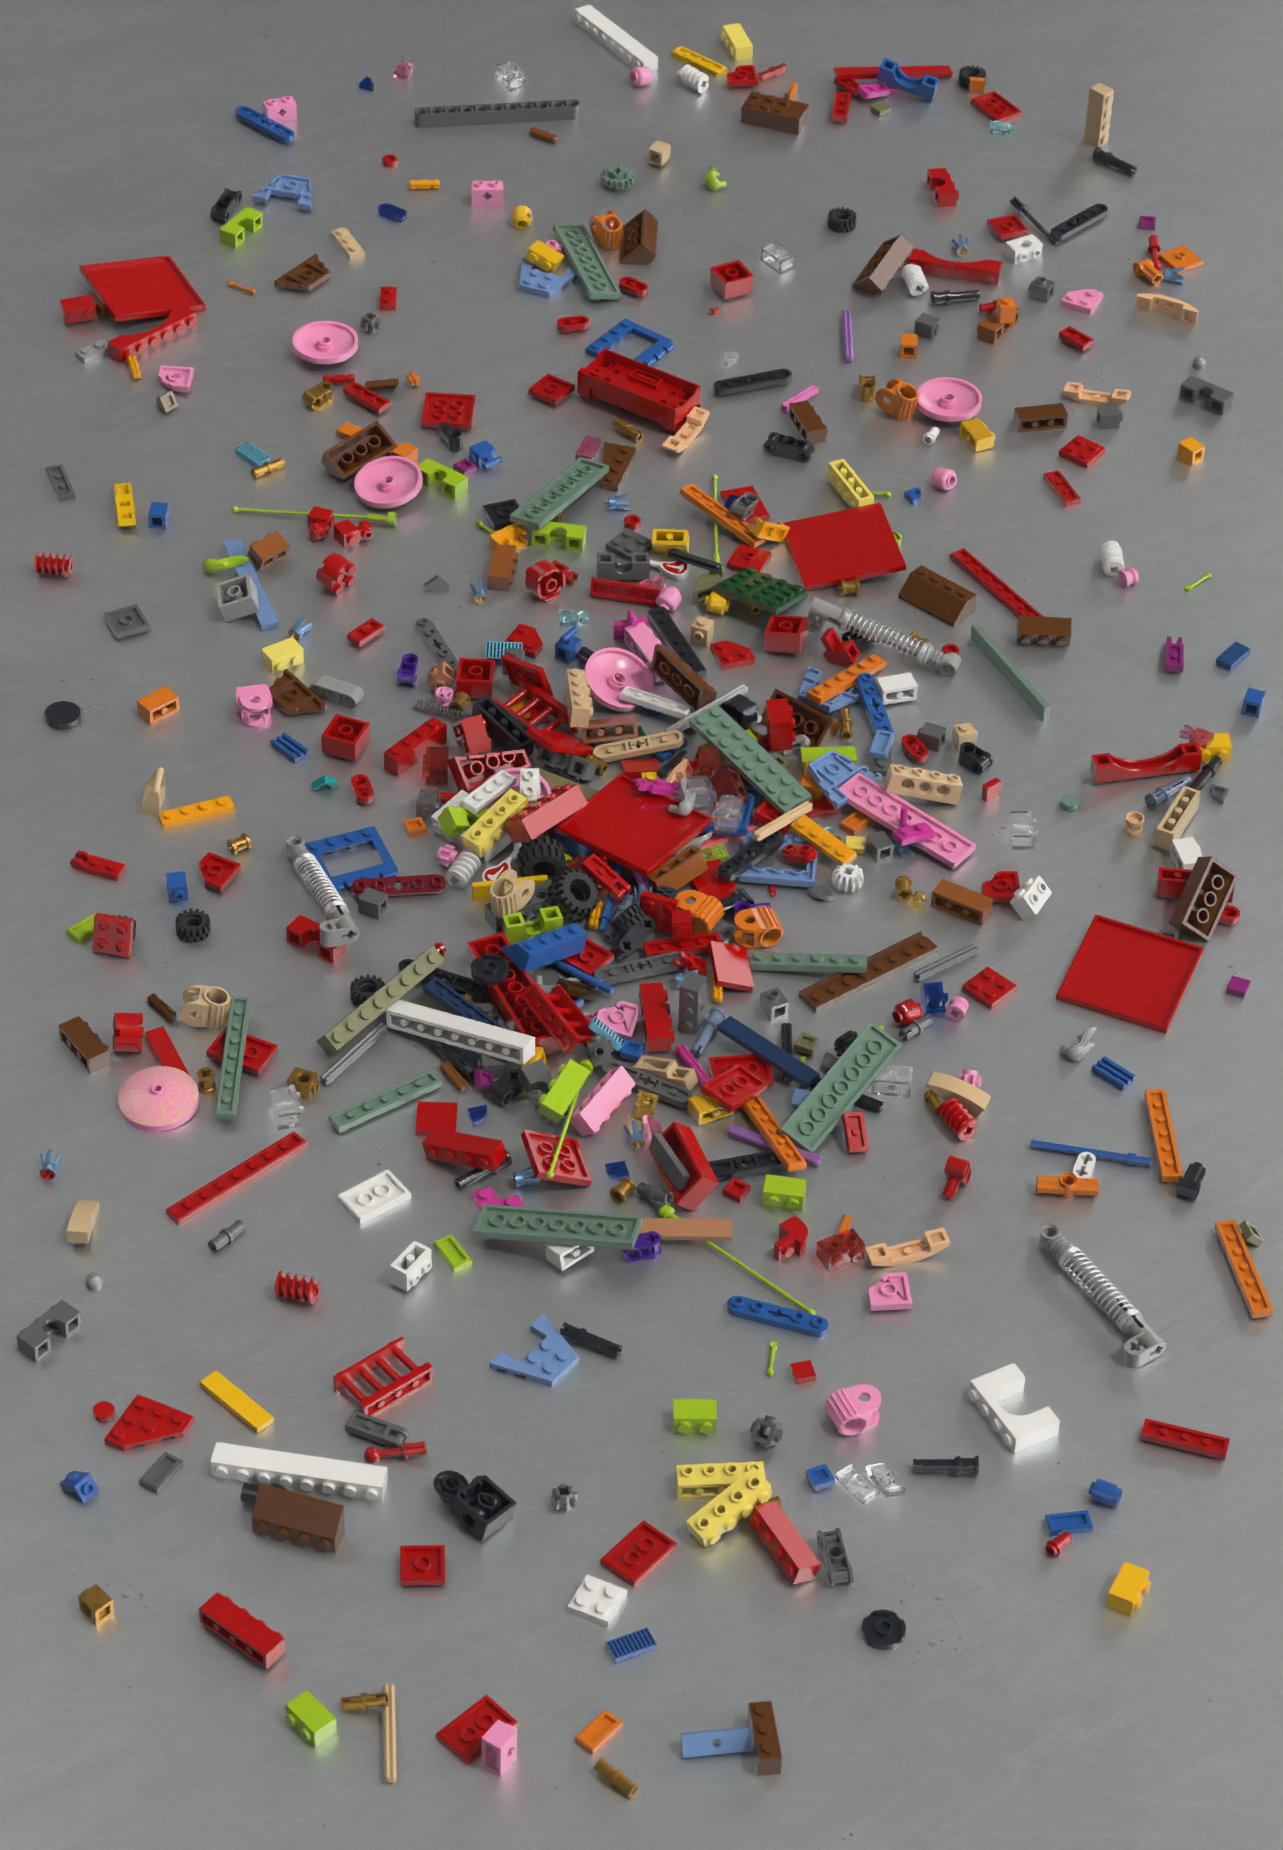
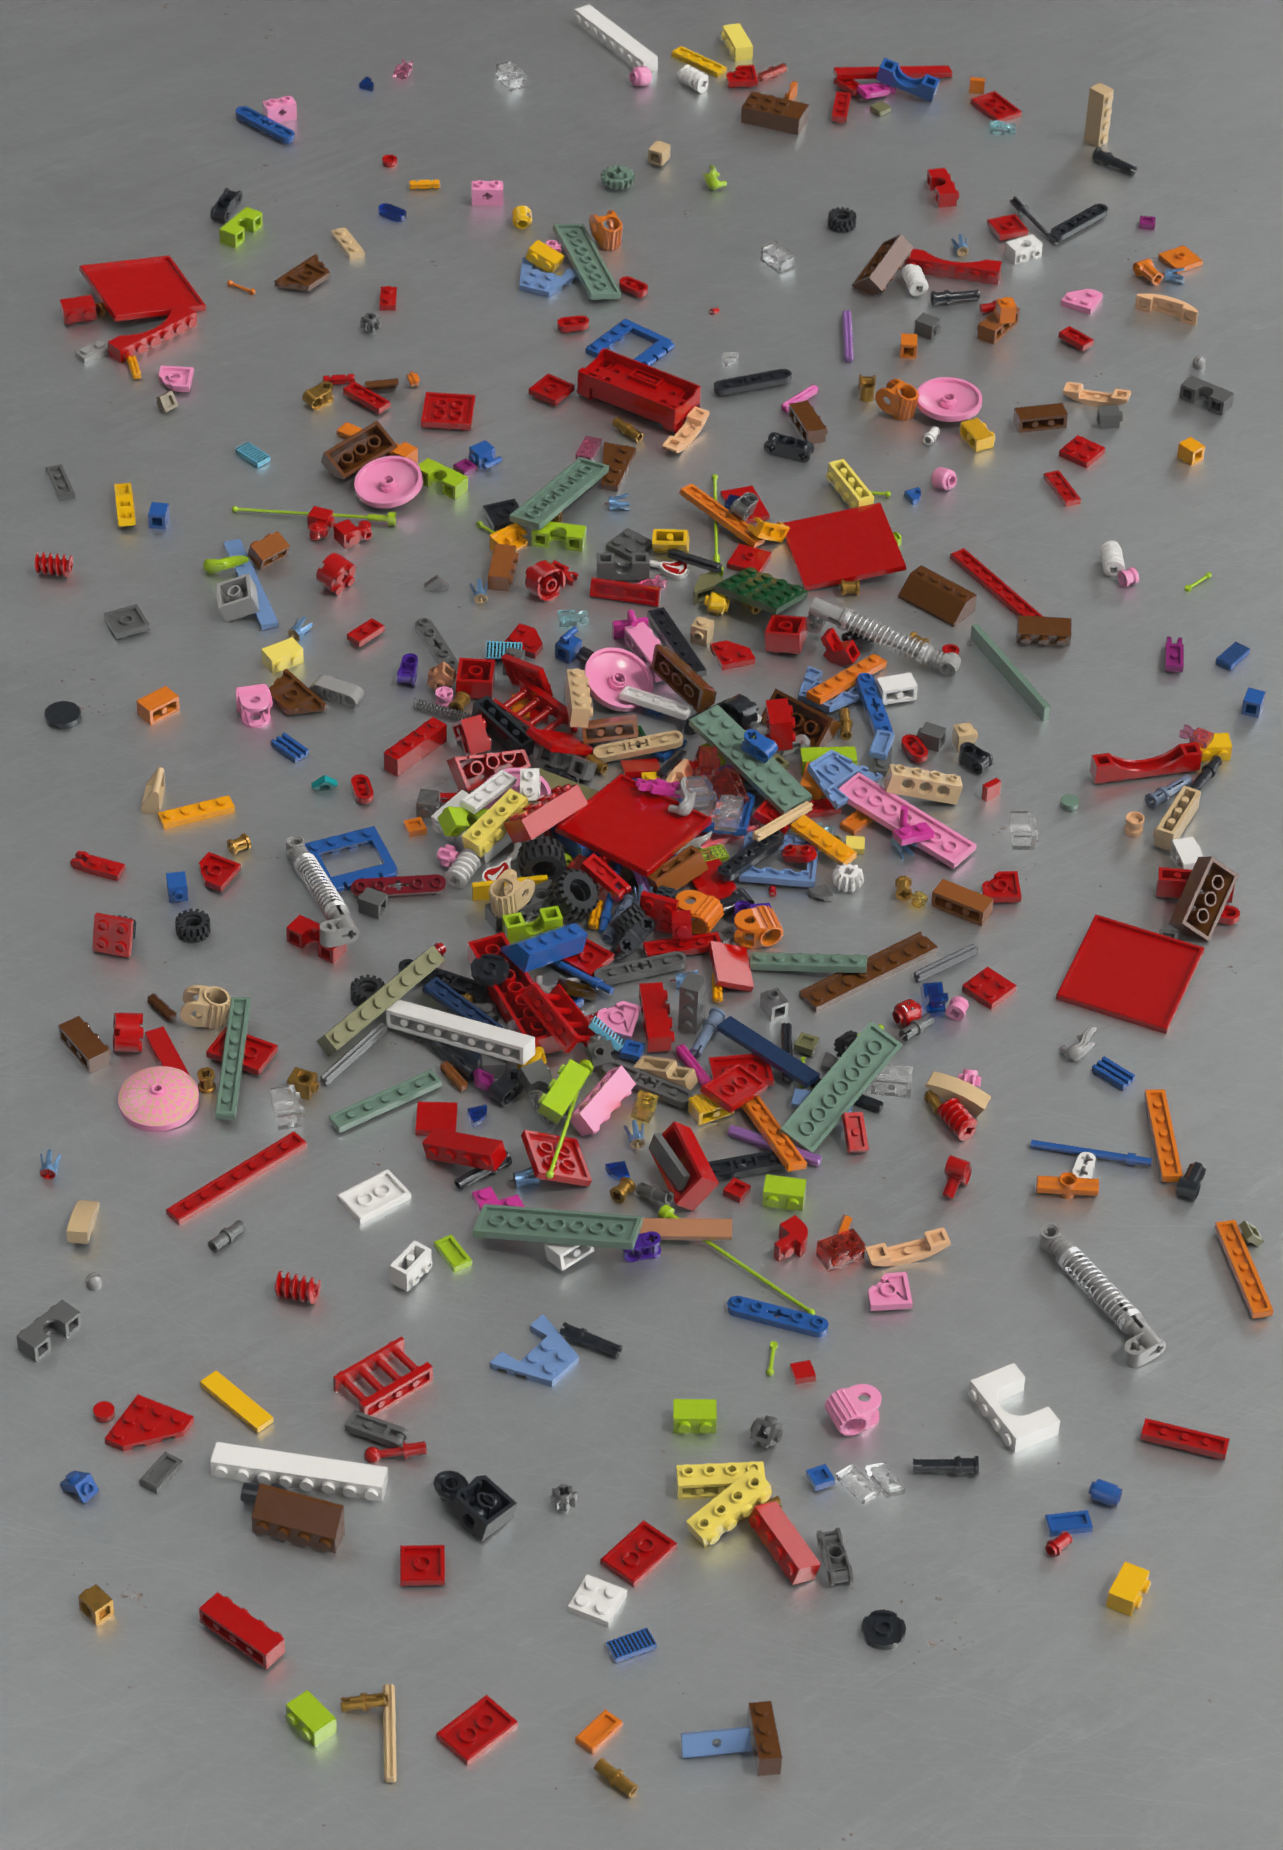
lime tile [66,912,97,944] -> none
pearl gold pin [251,458,285,479] -> none
medium blue wing [252,173,311,211] -> none
bright pink dish [292,321,358,364] -> none
red brick [321,714,370,761] -> none
dark grey beam [414,99,580,128] -> none
clear red brick [422,747,449,785] -> none
black piece [438,422,463,452] -> none
bright pink brick [482,1720,517,1777] -> none
dark orange axle [530,127,558,143] -> none
reddish brown slope [620,209,658,265] -> none
red tile [624,515,641,530] -> none
clear pink plate [642,1114,663,1145] -> none
bright pink head [656,586,682,613] -> none
light grey axle [665,684,748,732] -> none
red plate [673,951,708,977] -> none
red brick [710,259,754,300] -> none
dark grey brick [866,831,894,863] -> none
black tyre [959,65,986,90] -> none
white brick [1010,875,1052,920] -> none
flat silver brick [1029,276,1055,303] -> none
red pin [1148,235,1162,271] -> none
flat silver tile [1210,784,1229,805] -> none
magenta tile [1226,975,1251,998] -> none
none -> blue piece [741,729,778,763]

